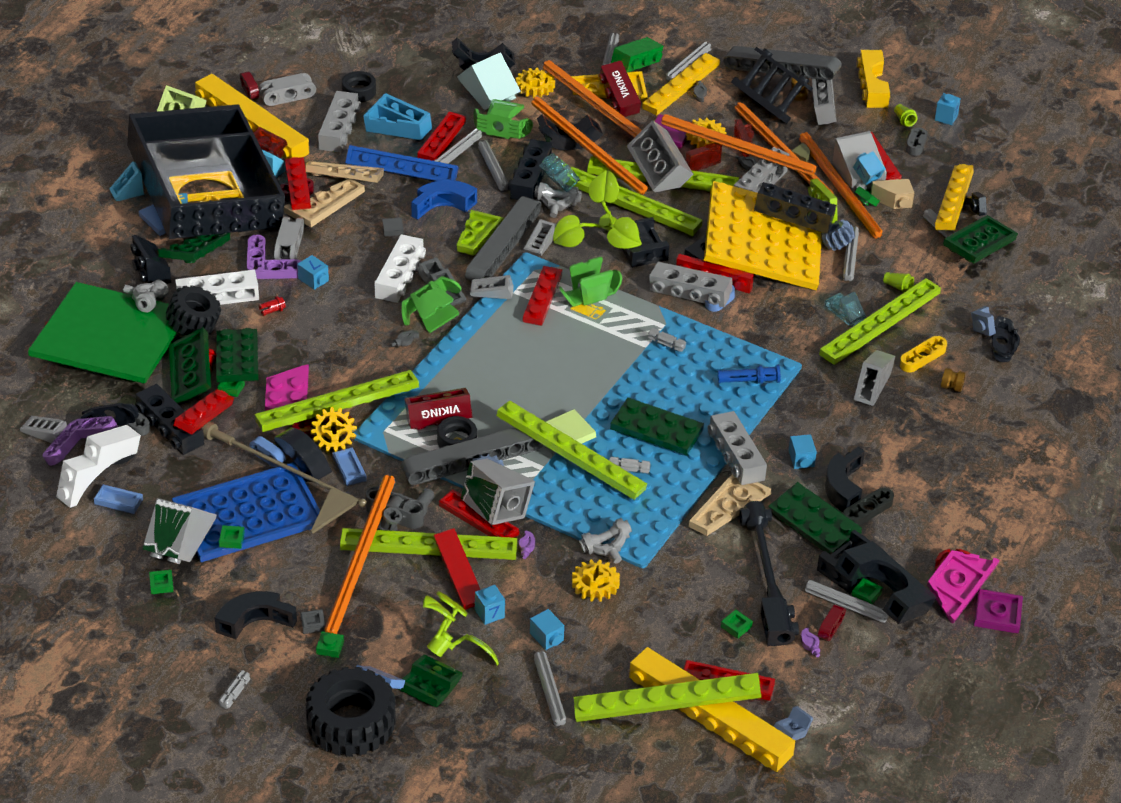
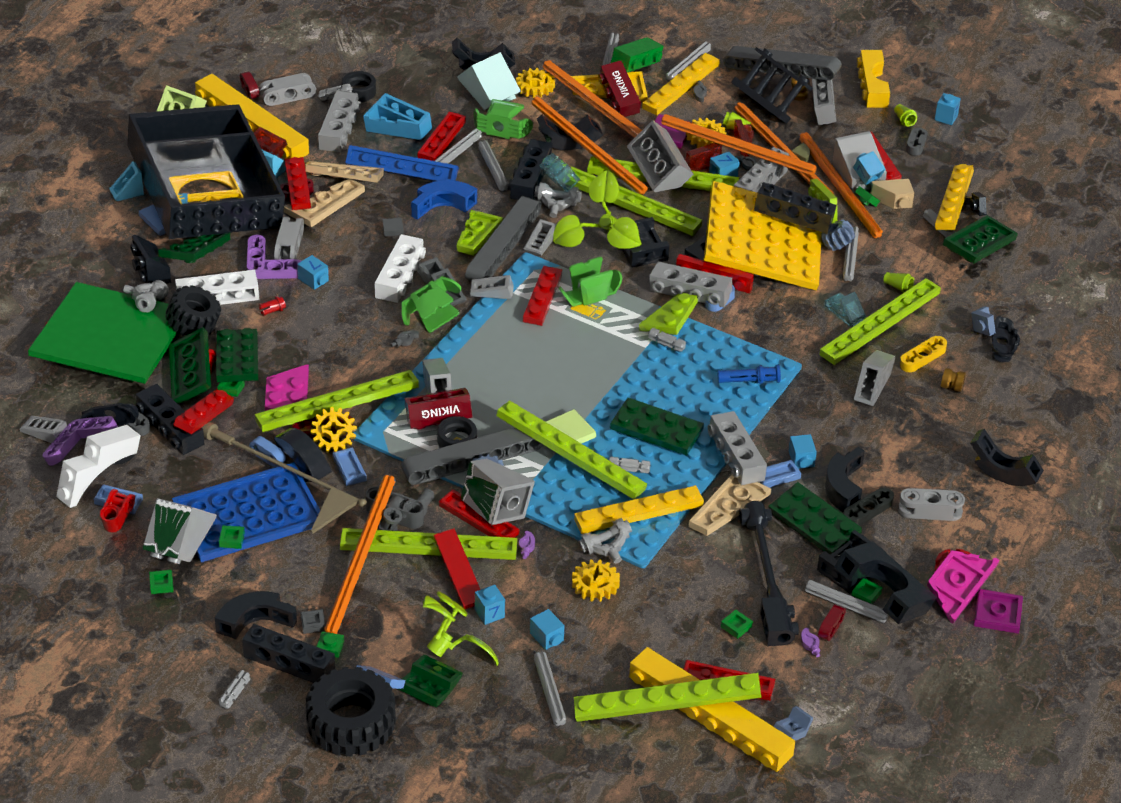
none -> red piece [100,489,135,533]
none -> black brick [242,623,335,683]
none -> light grey axle [318,83,353,101]
none -> light grey slope [422,358,452,394]
none -> yellow plate [574,485,704,534]
none -> lime wing [639,293,698,335]
none -> dark azure brick [709,152,740,177]
none -> lime cone [722,112,751,132]
none -> medium blue tile [758,460,801,488]
none -> light grey piece [898,488,965,521]
none -> black arch [970,429,1044,486]

